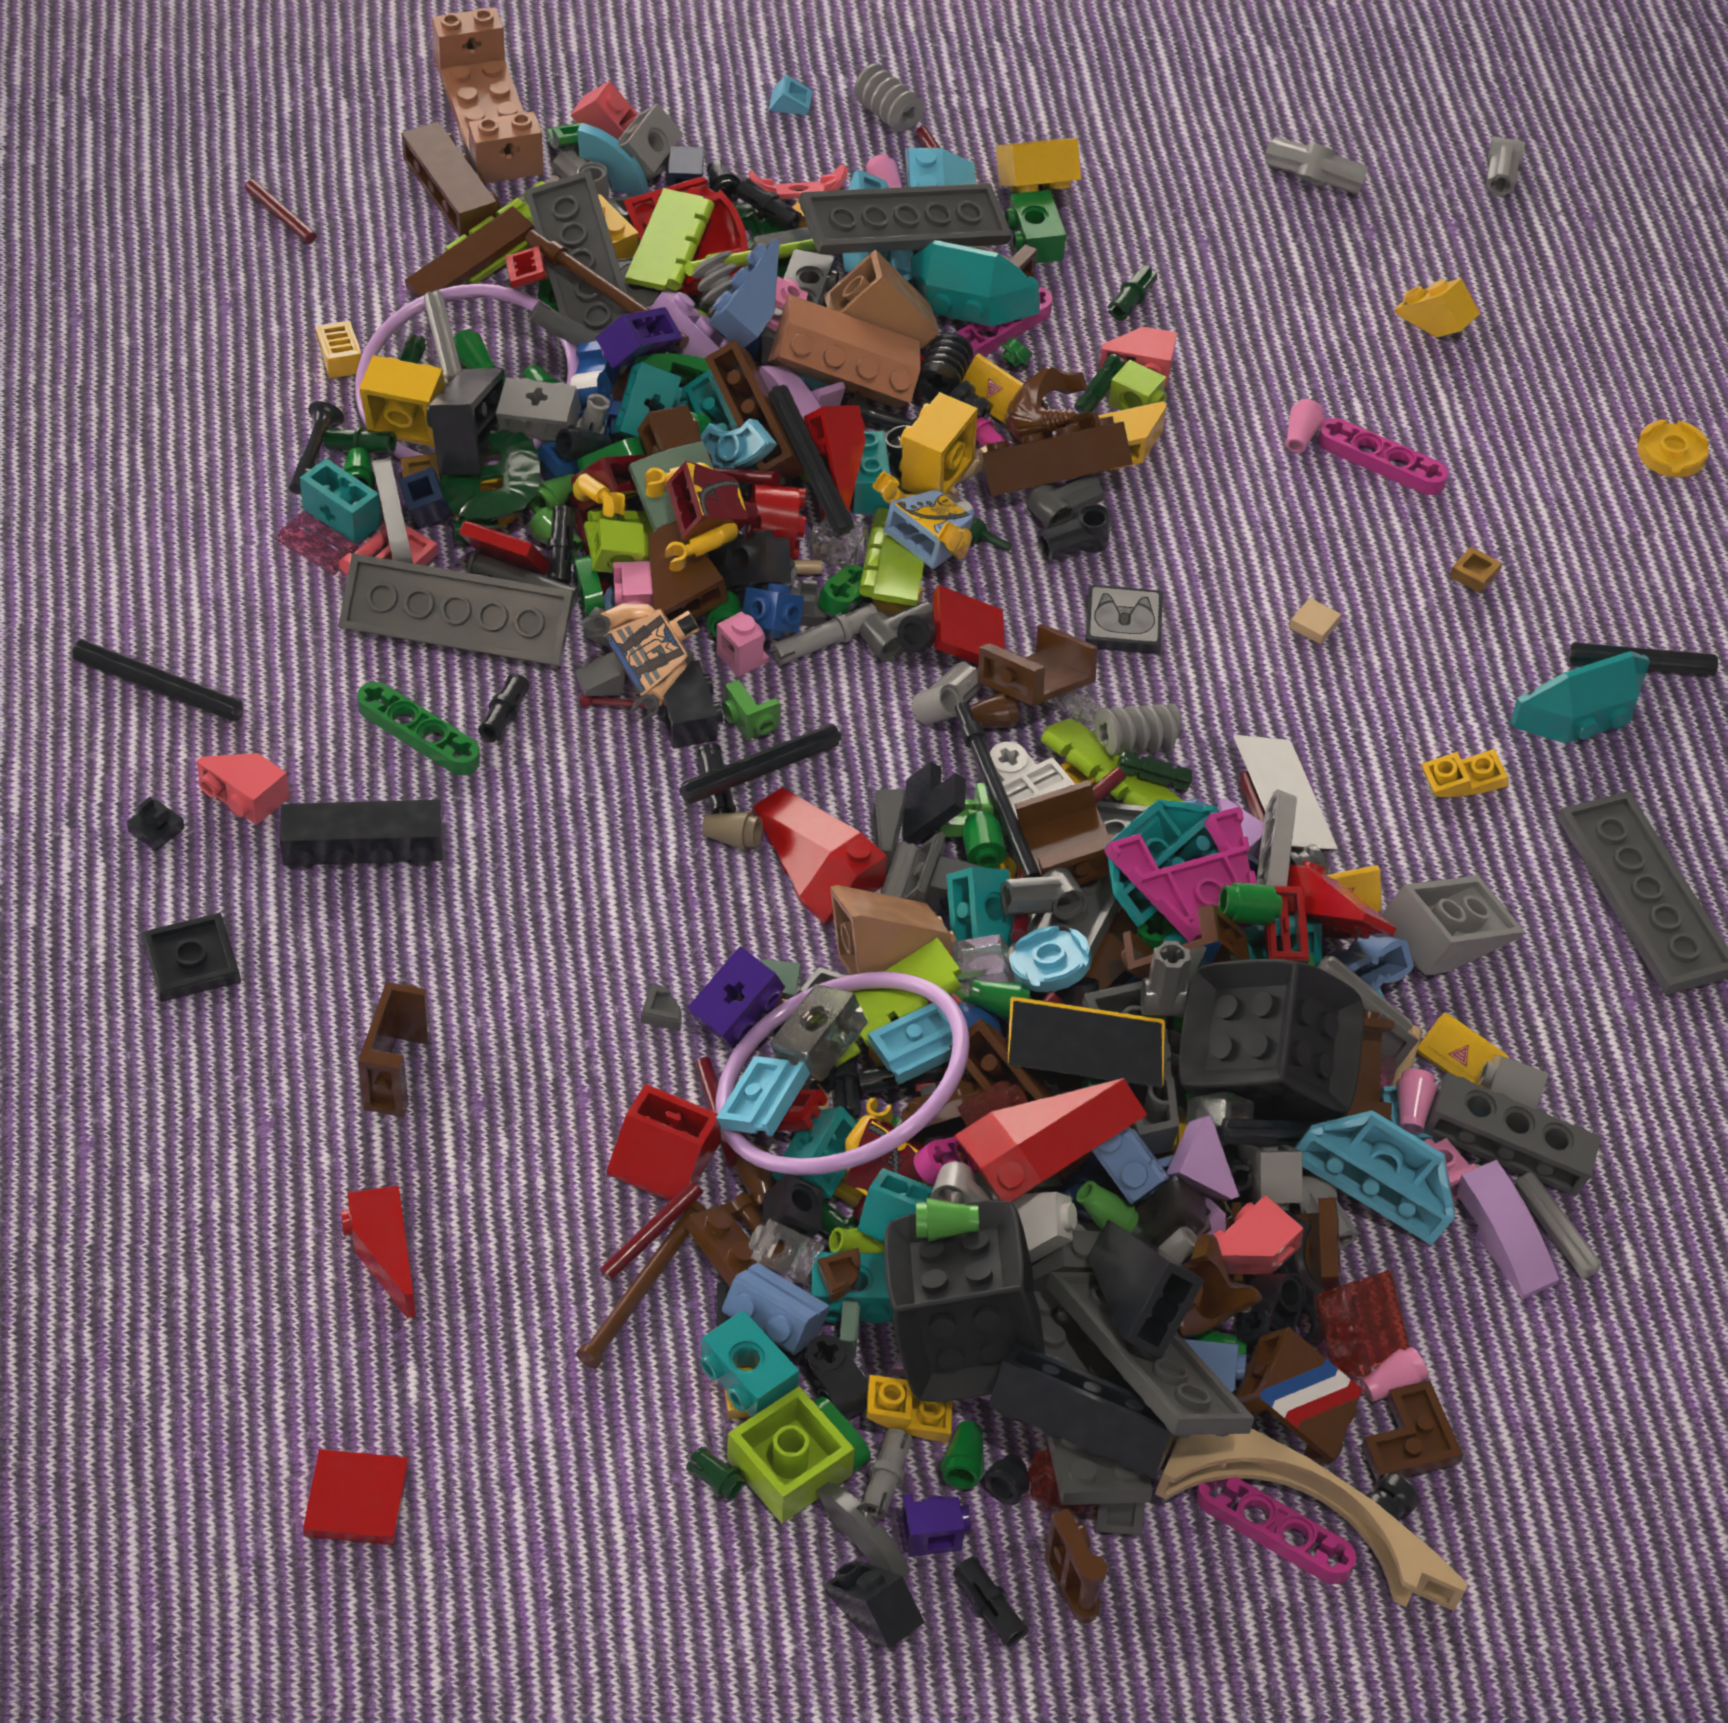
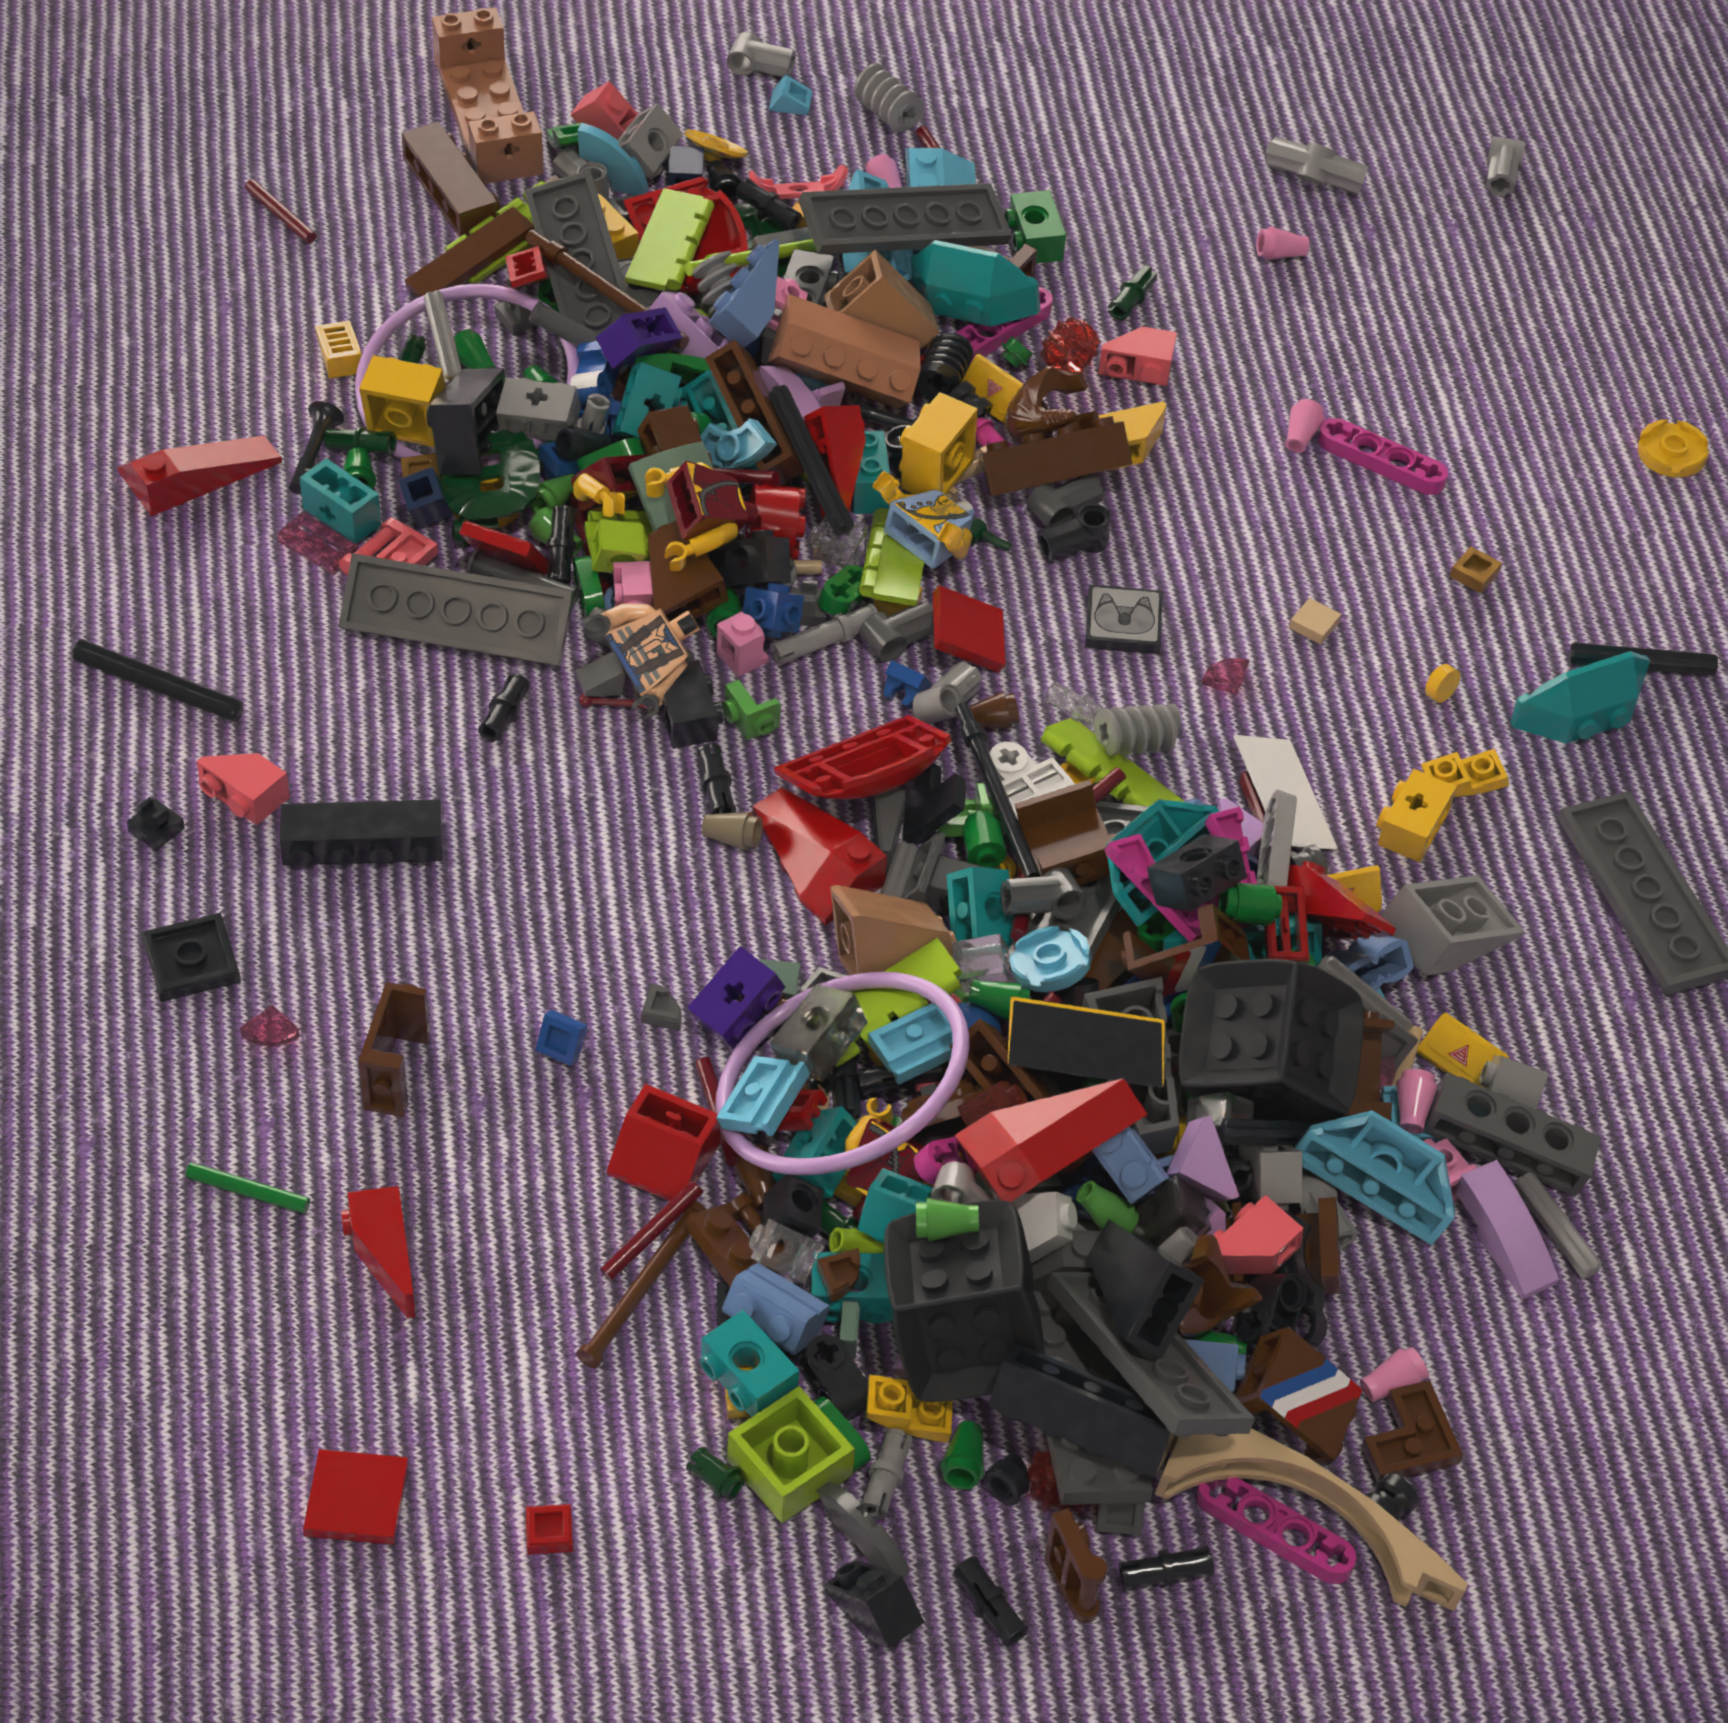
green beam [357,682,480,775] -> none
light grey beam [372,458,413,564] -> none
black axle [679,724,842,804] -> none
black tile [897,613,937,652] -> none
dark purple brick [901,1494,971,1557] -> none
reddish brown panel [978,624,1098,706] -> none
yellow brick [996,138,1081,193] -> none
dark green axle [1074,354,1126,414] -> none
lime brick [1108,360,1167,410] -> none
dark green axle [1117,751,1193,791] -> none
dark grey piece [1141,941,1191,1017] -> none
clear red hinge [1314,1270,1410,1377] -> none
yellow slope [1394,278,1481,338] -> none
none -> red wedge [117,435,282,517]
none -> green bar [185,1162,310,1214]
none -> clear pink tile [240,1005,300,1047]
none -> dark grey tile [494,288,537,336]
none -> red tile [526,1504,573,1555]
none -> blue tile [535,1009,588,1066]
none -> yellow dish [684,129,748,162]
none -> light grey piece [726,32,796,77]
none -> red slope [774,715,952,800]
none -> blue tile [883,660,932,709]
none -> clear red gear [1040,316,1101,373]
none -> black pin [1118,1545,1214,1591]
none -> black brick [1147,834,1247,912]
none -> clear pink tile [1202,658,1250,695]
none -> bright pink cone [1256,226,1309,260]
none -> yellow brick [1376,769,1457,863]
none -> yellow tile [1425,664,1460,703]

